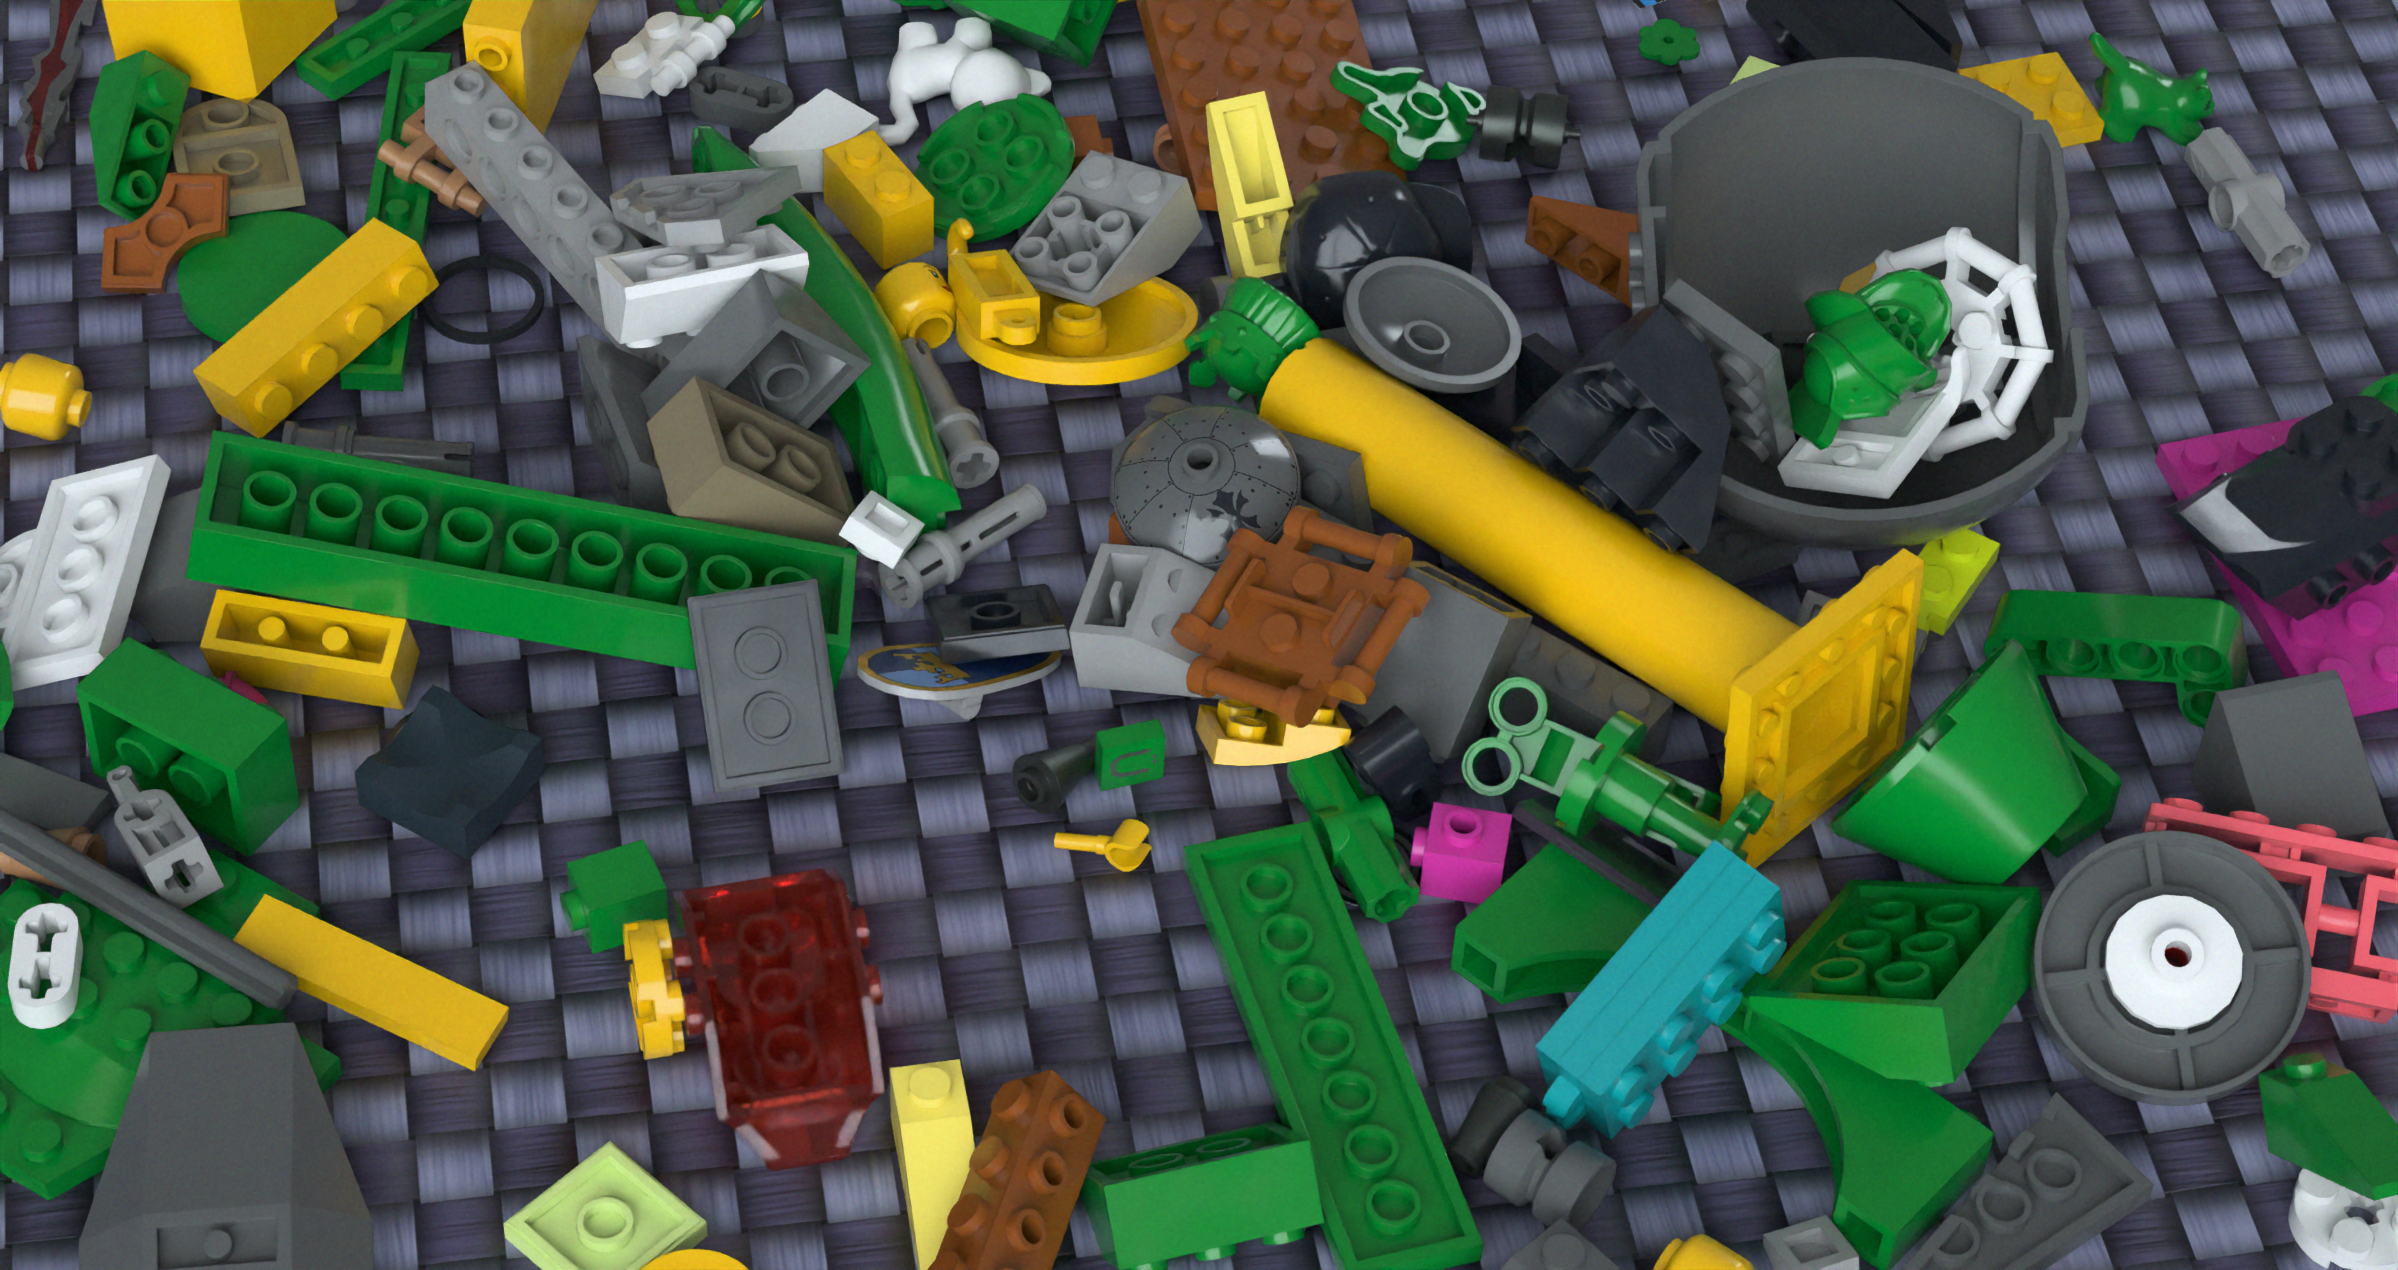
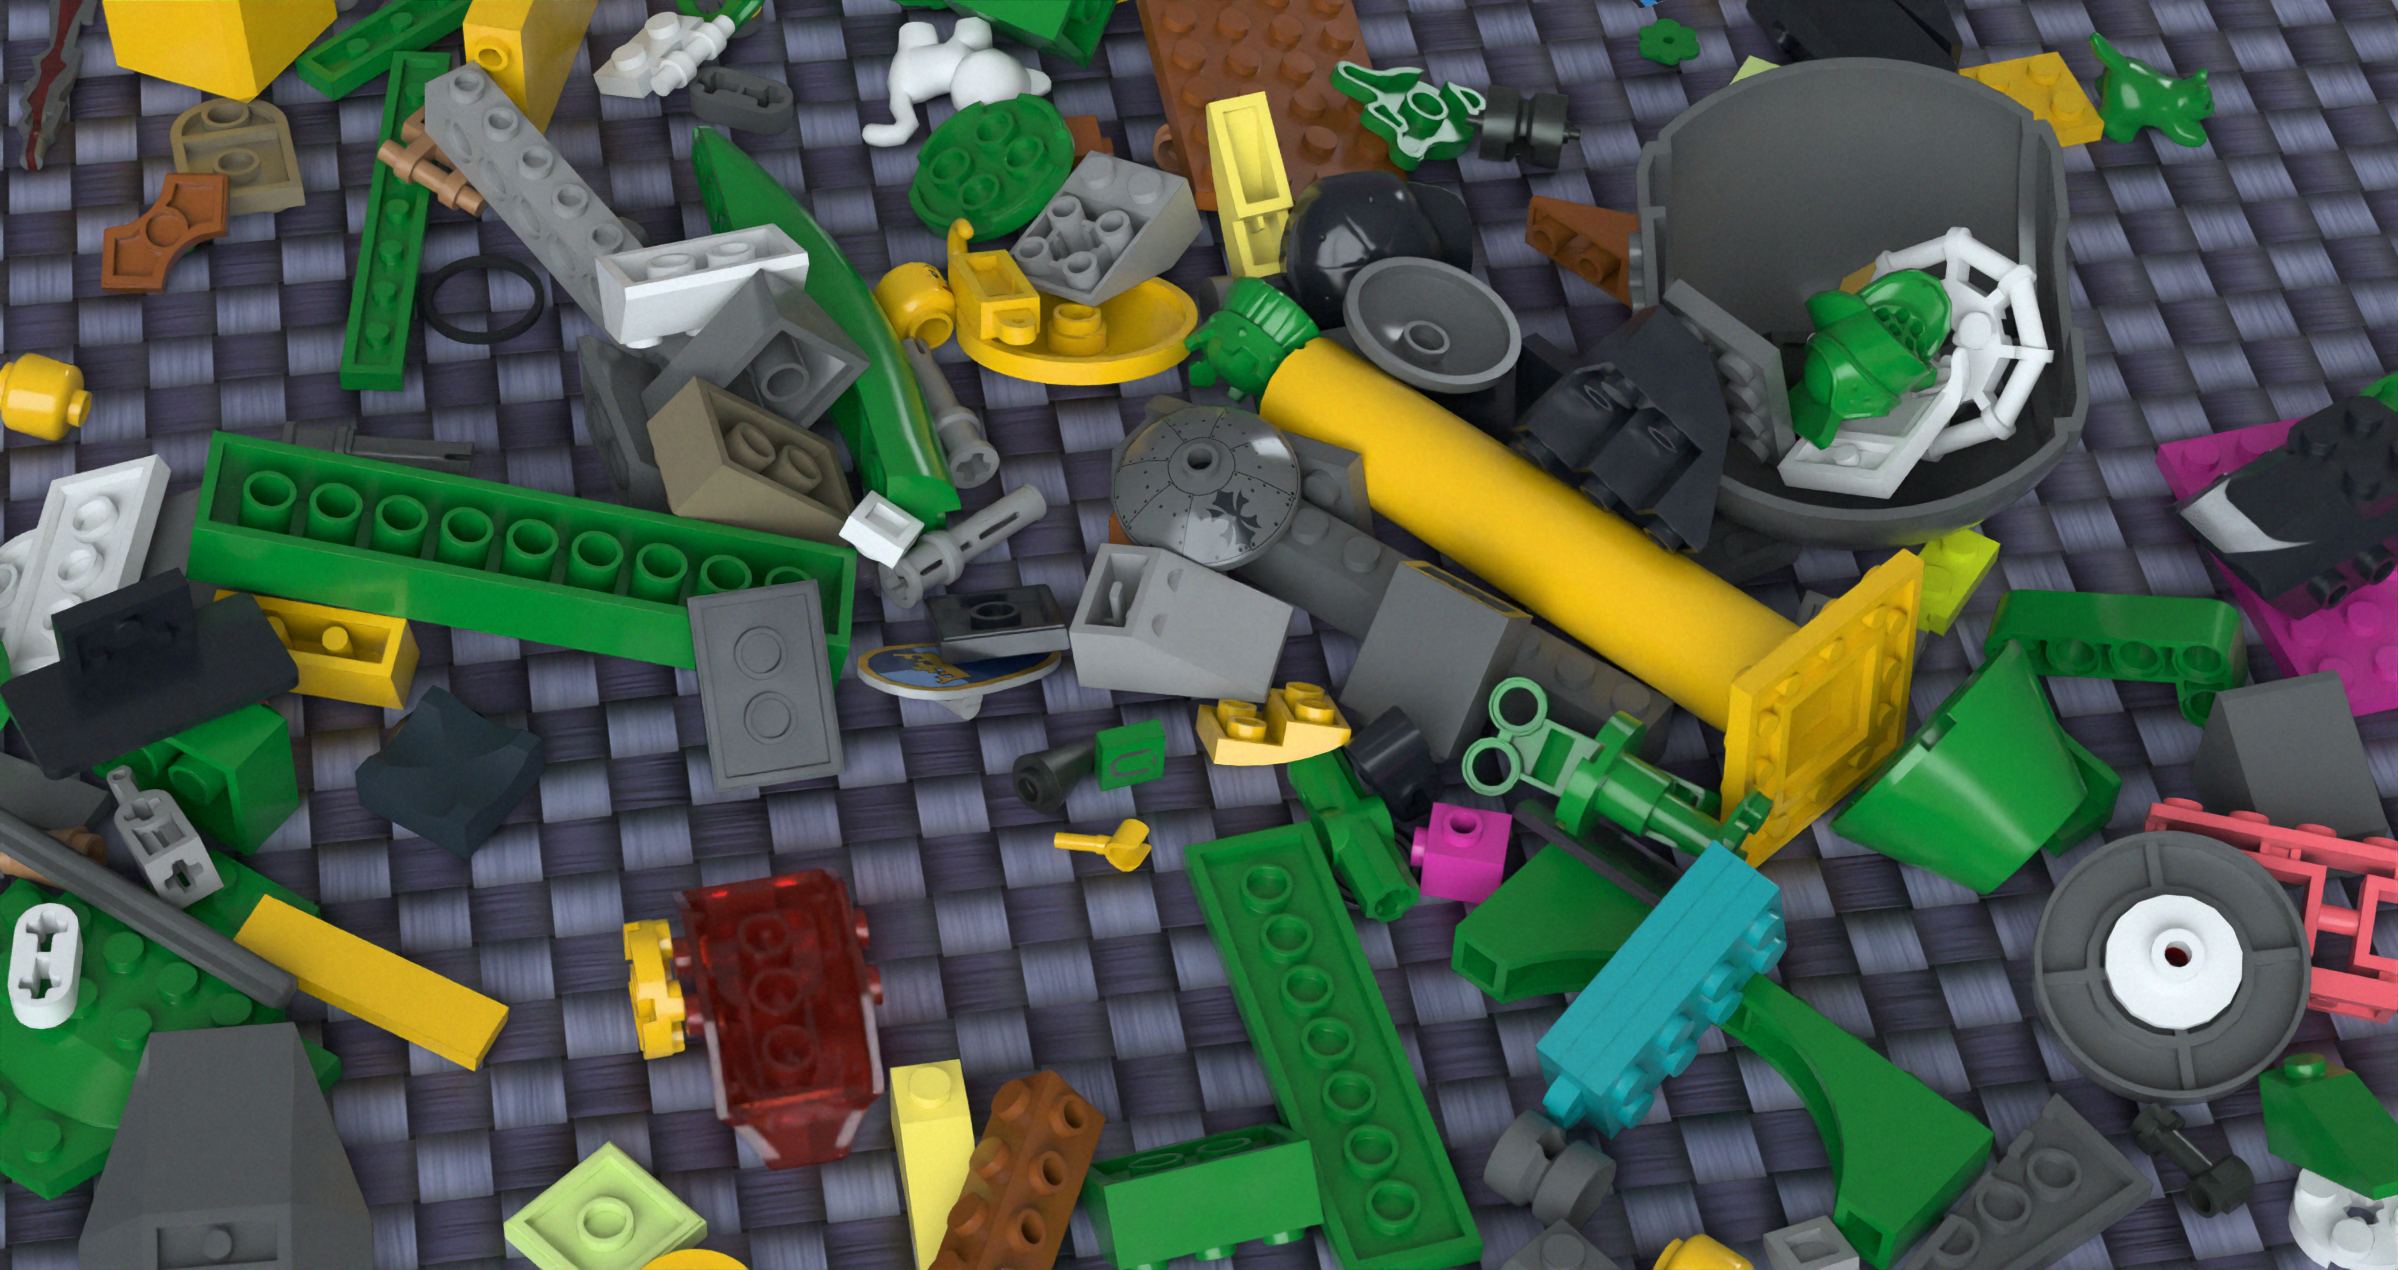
green slope [89,49,191,222] -> none
green tile [177,211,348,343] -> none
yellow brick [193,217,439,439] -> none
green brick [560,839,669,954] -> none
light grey plate [609,165,802,253] -> none
white slope [749,88,879,194] -> none
yellow brick [822,130,934,270] -> none
dark orange brick [1171,505,1431,728] -> none
pearl dark grey cone [1446,1075,1542,1179] -> none
green slope [1748,879,2043,1087] -> none
light grey piece [2184,127,2311,278] -> none
none -> black bracket [0,567,300,780]
none -> pearl dark grey bar [2129,1102,2255,1218]

